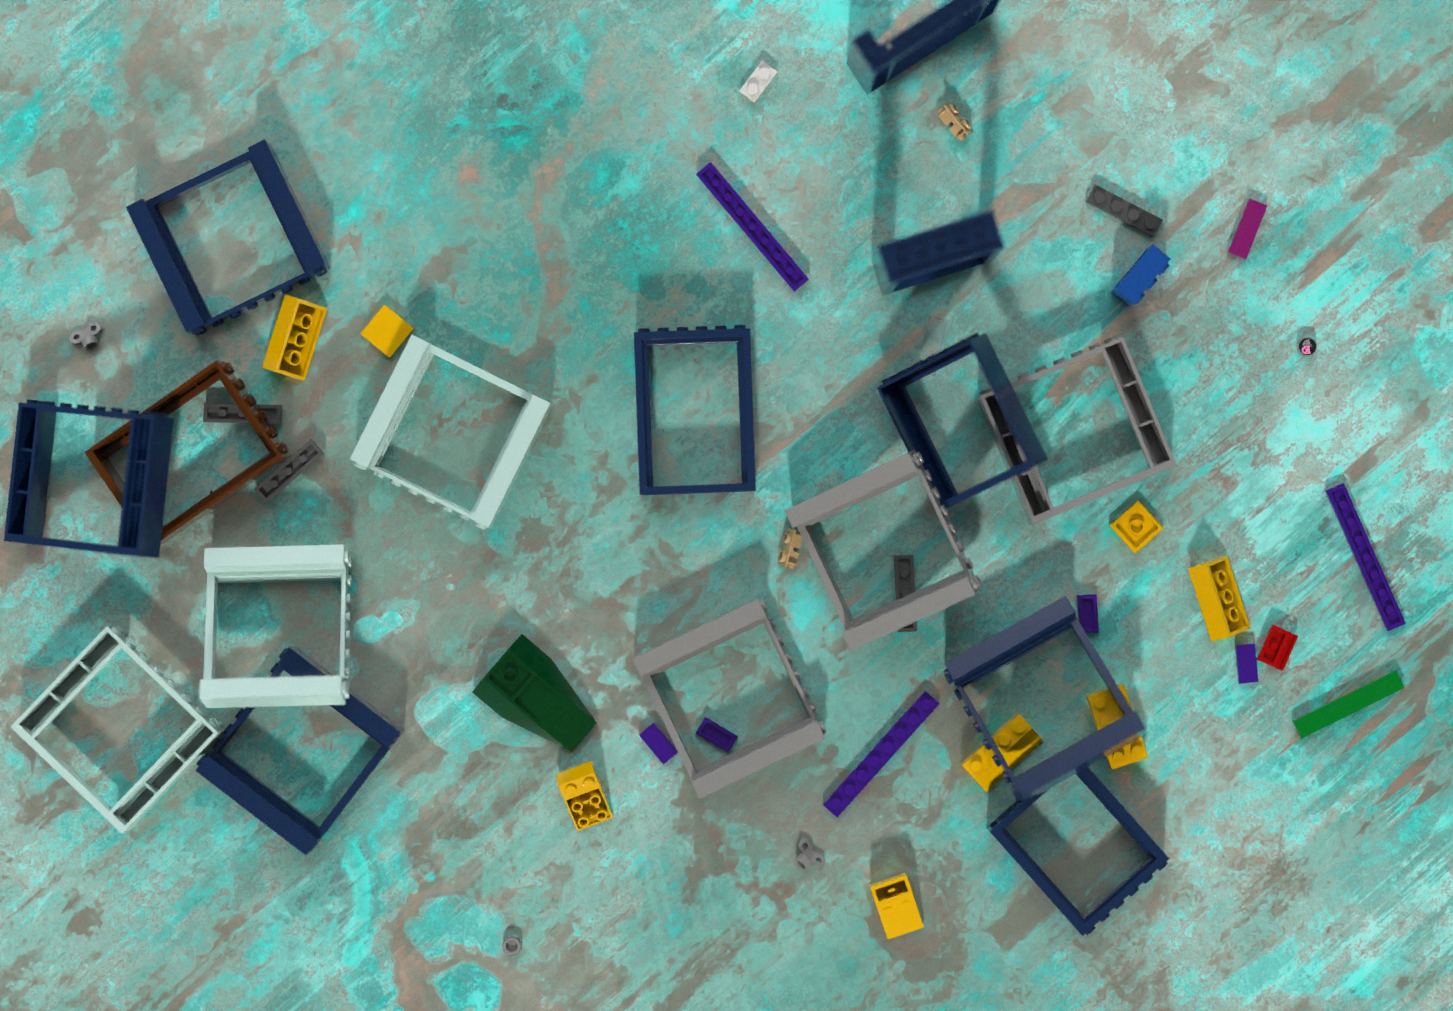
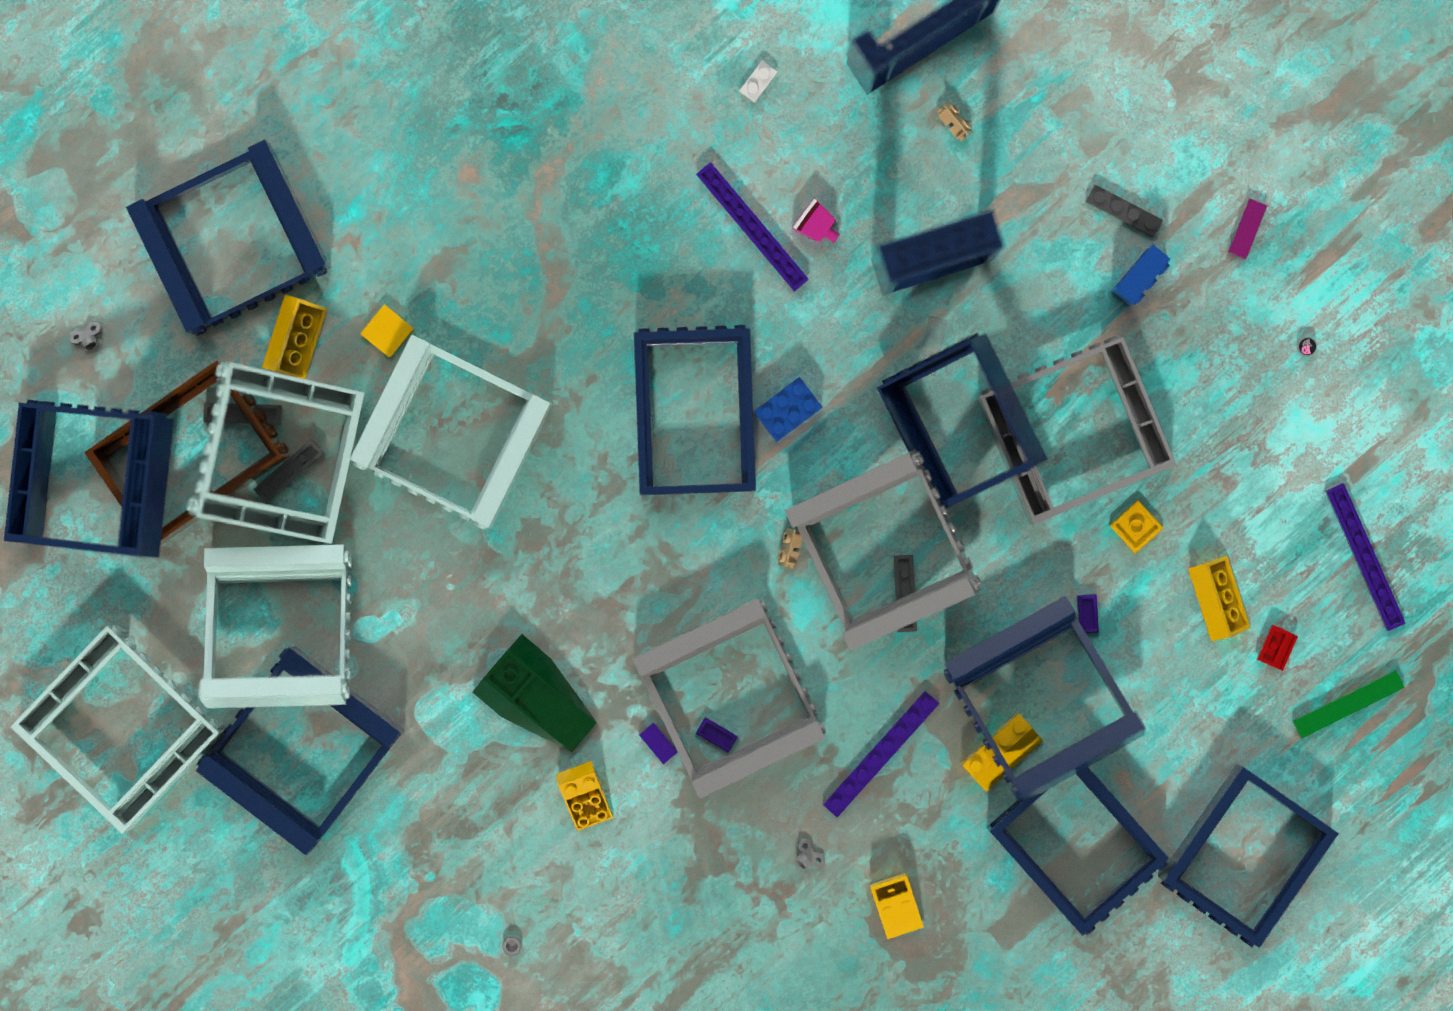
yellow brick [1085,683,1149,770] -> none
dark purple tile [1235,643,1258,684] -> none
none -> light aqua door [187,361,364,544]
none -> blue brick [753,377,823,443]
none -> dark pink torso [792,198,840,243]
none -> dark blue door [1158,764,1339,948]

